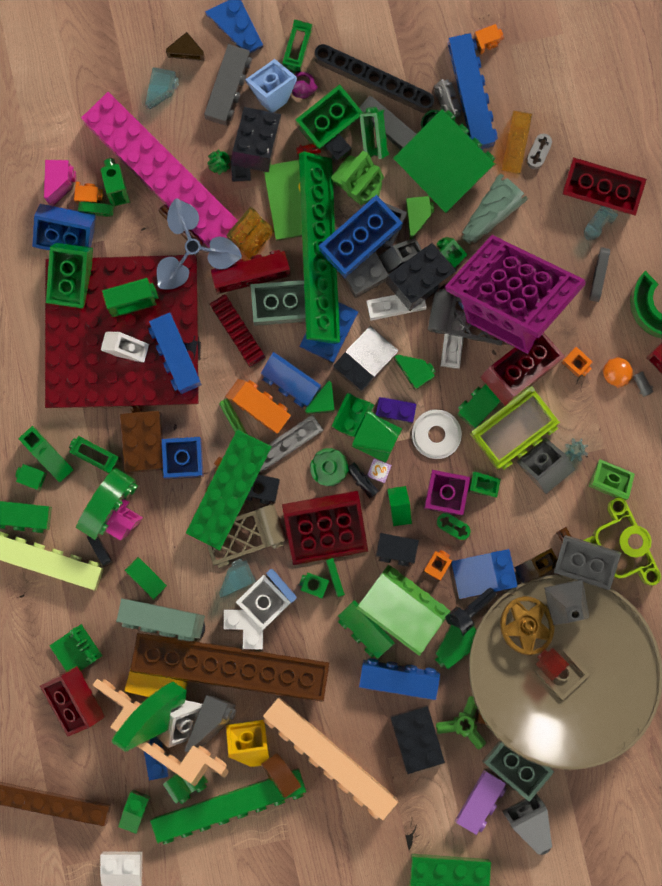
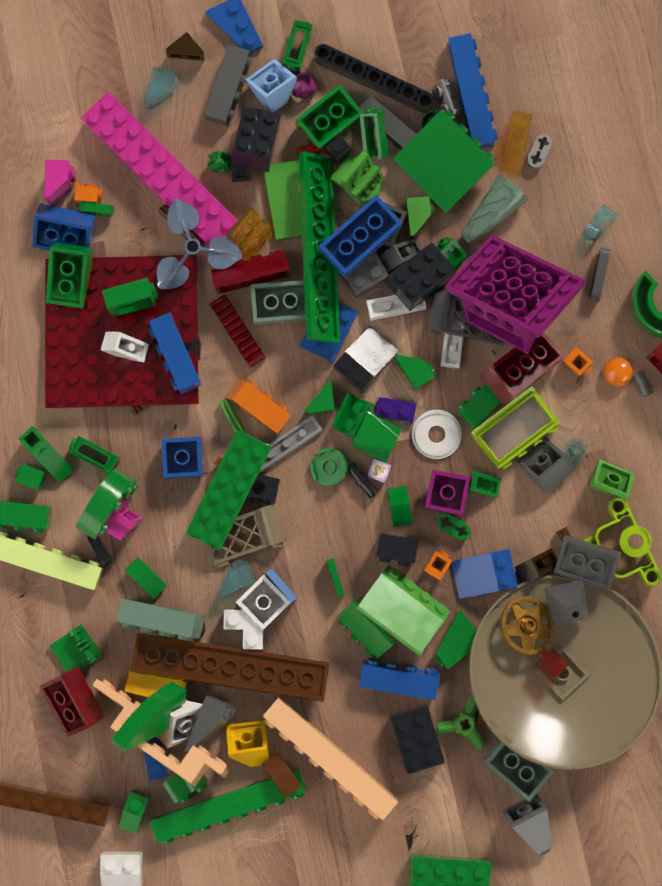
green torso [101,158,130,207] -> none
reddish brown brick [120,411,163,473] -> none
blue slope [261,352,321,408] -> none
dark red slope [282,491,369,565] -> none
green brick [299,572,329,599] -> none
black piece [445,588,497,636] -> none
medium lavender brick [455,770,507,835] -> none
orange brick [473,24,504,55] -> none
dark red slope [562,157,647,216] -> none

